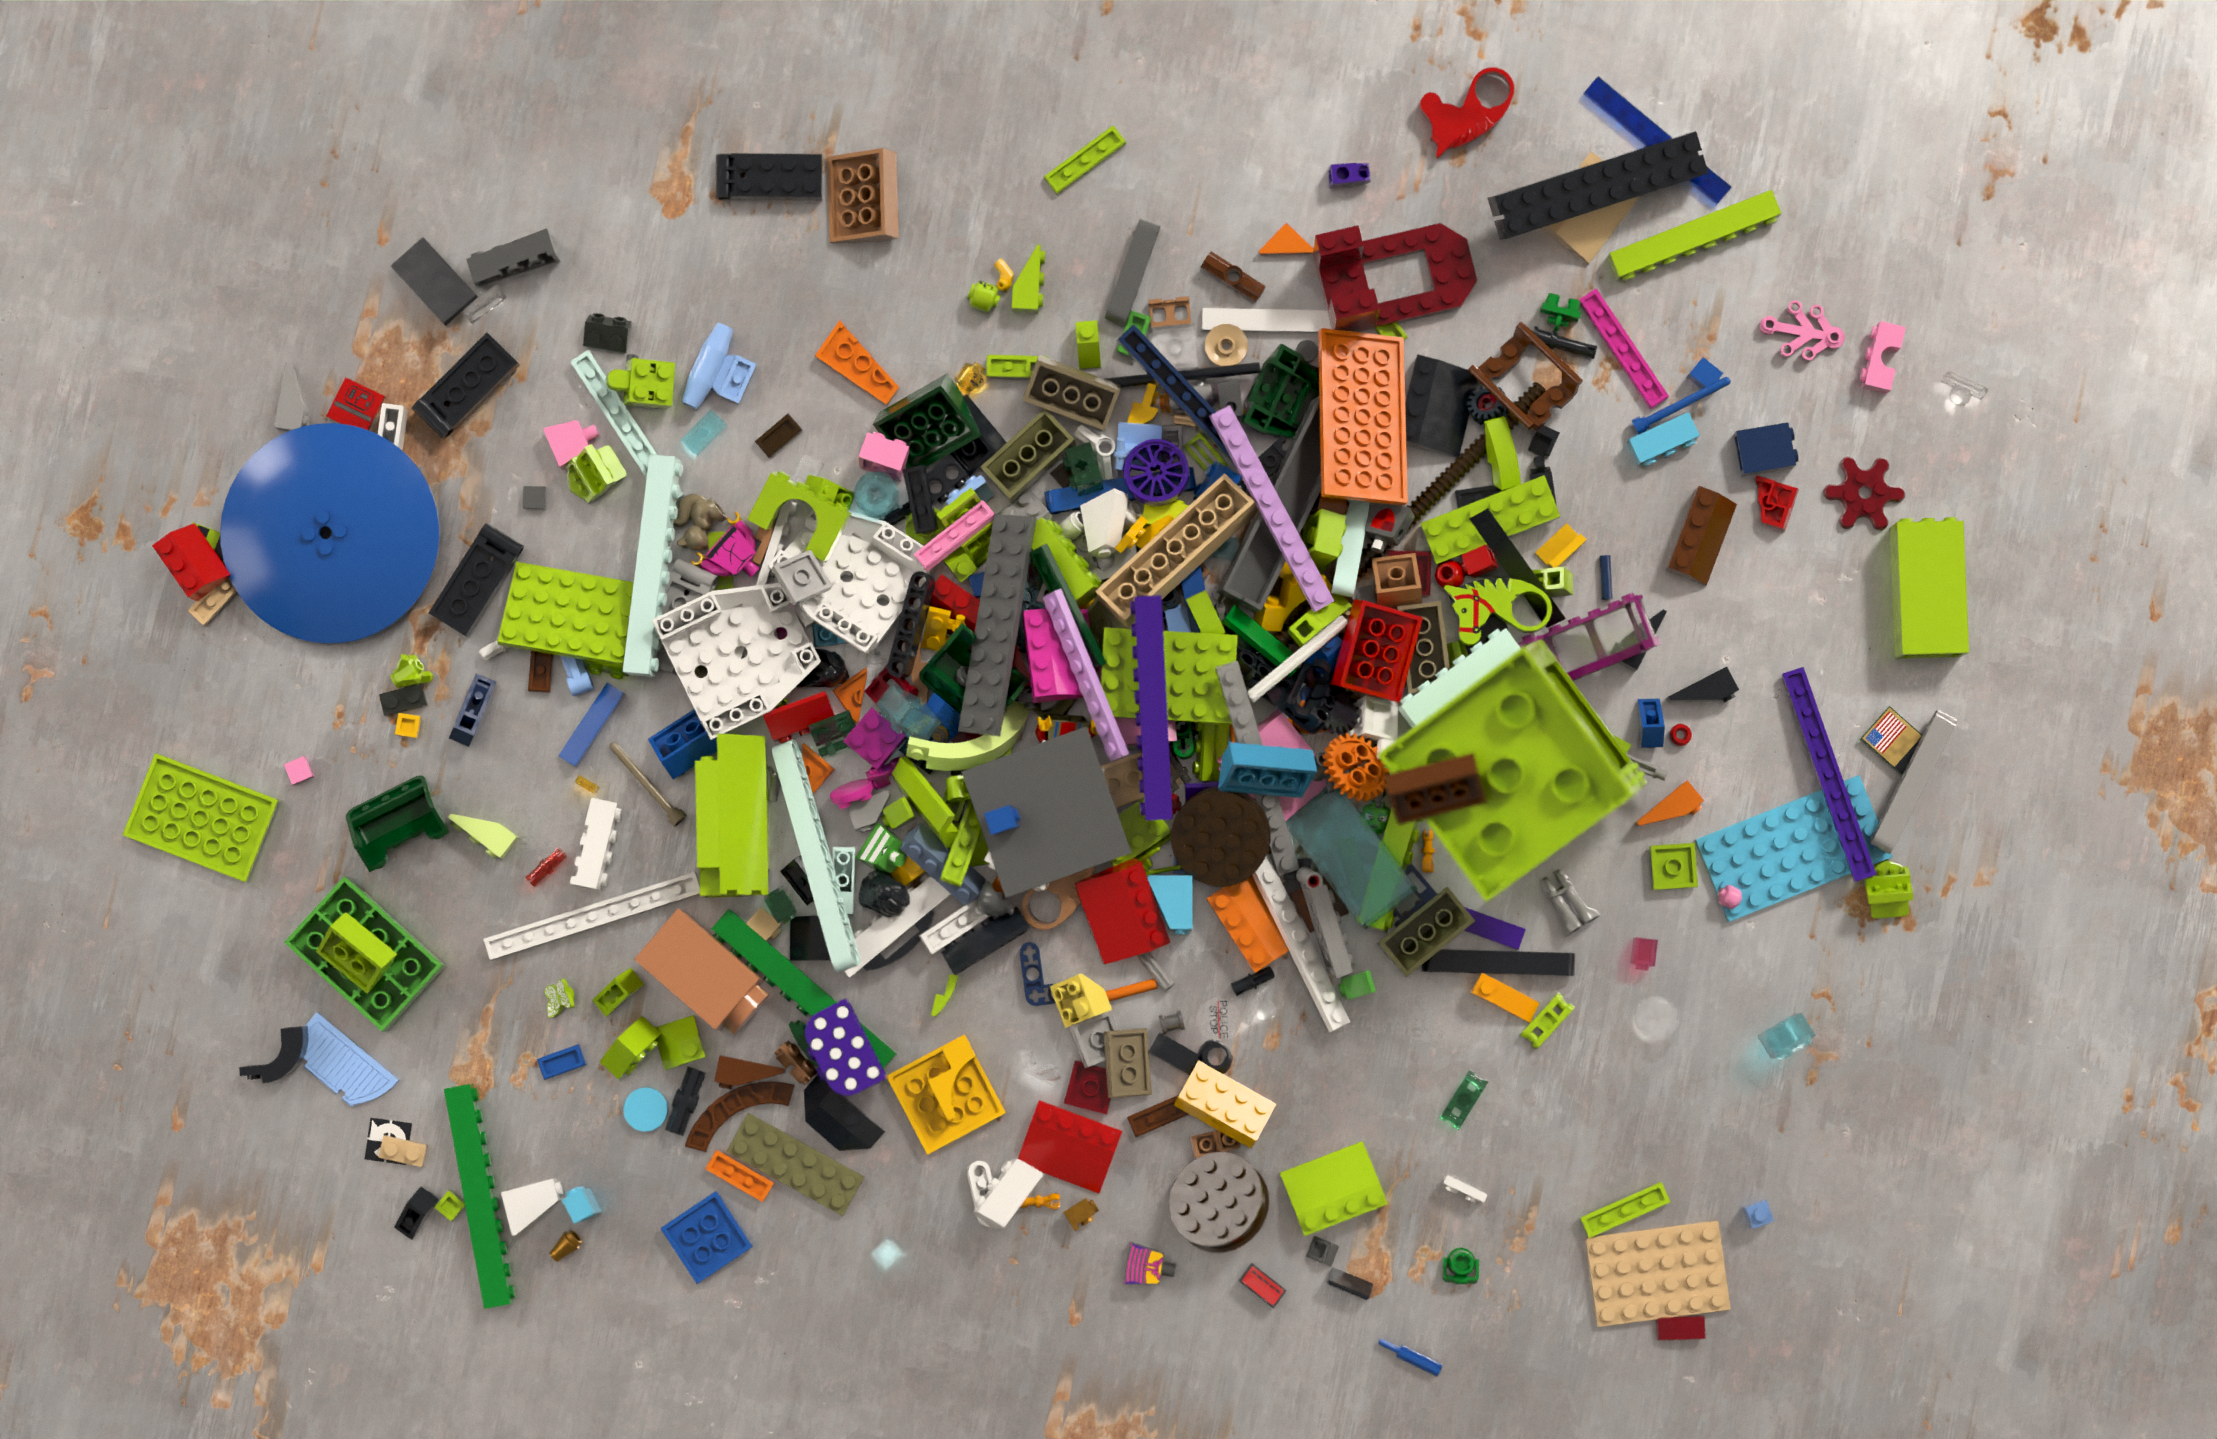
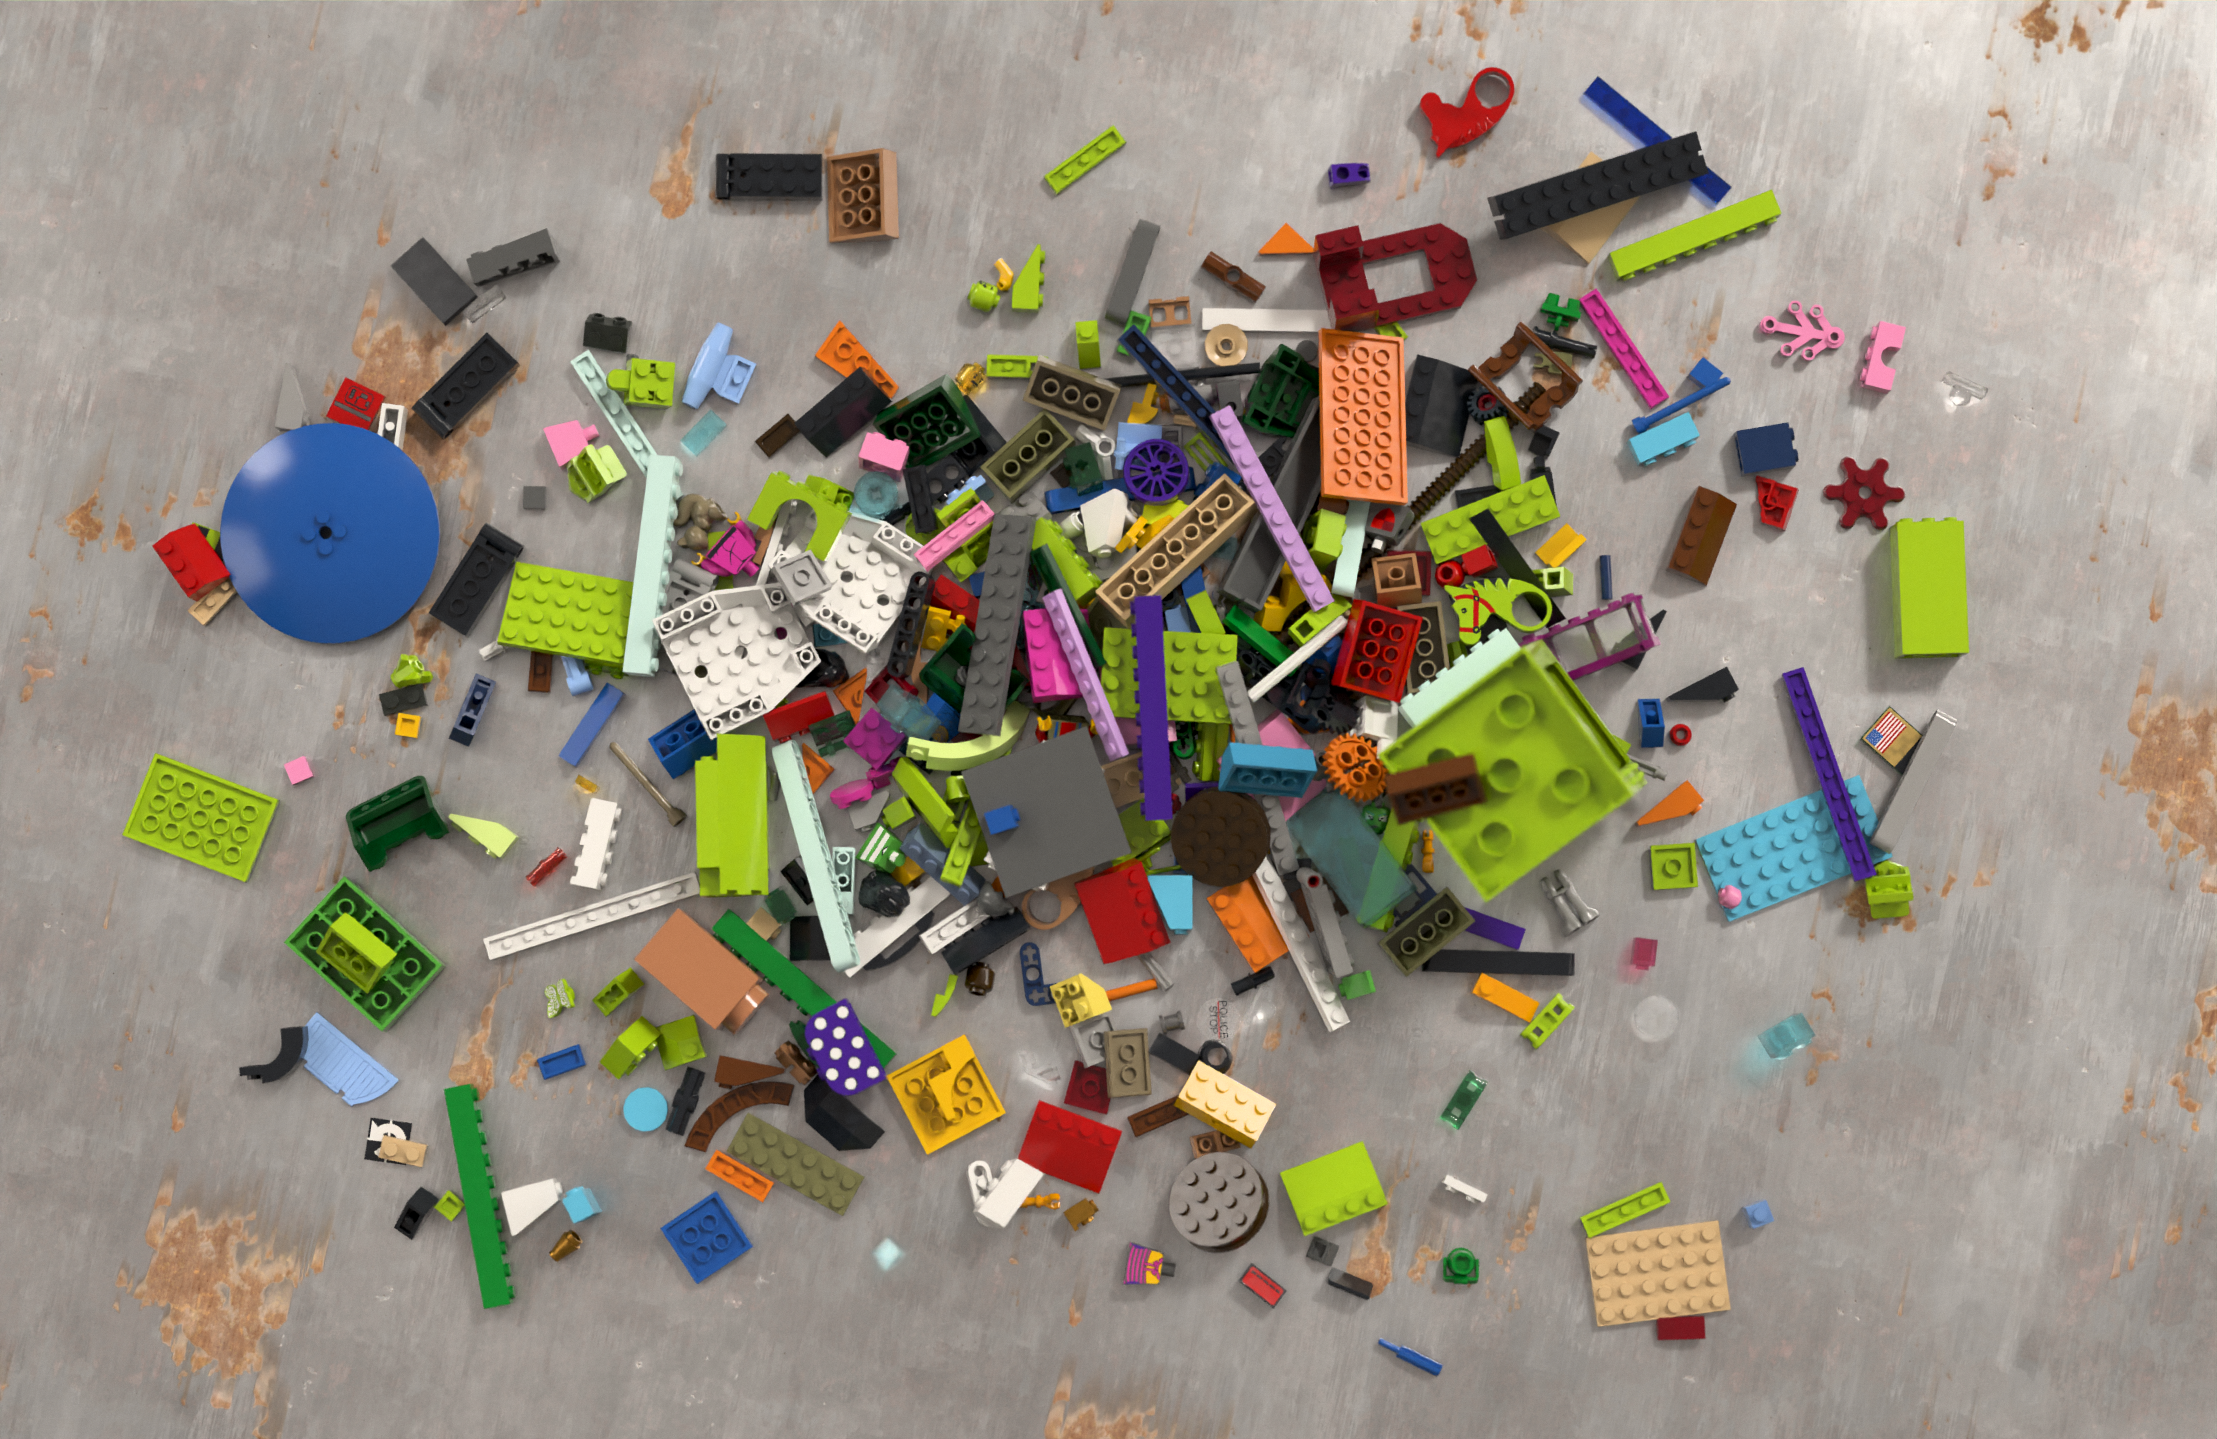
none -> black slope [794,367,893,458]
none -> dark brown head [964,962,995,996]
none -> olive plate [1533,351,1573,375]

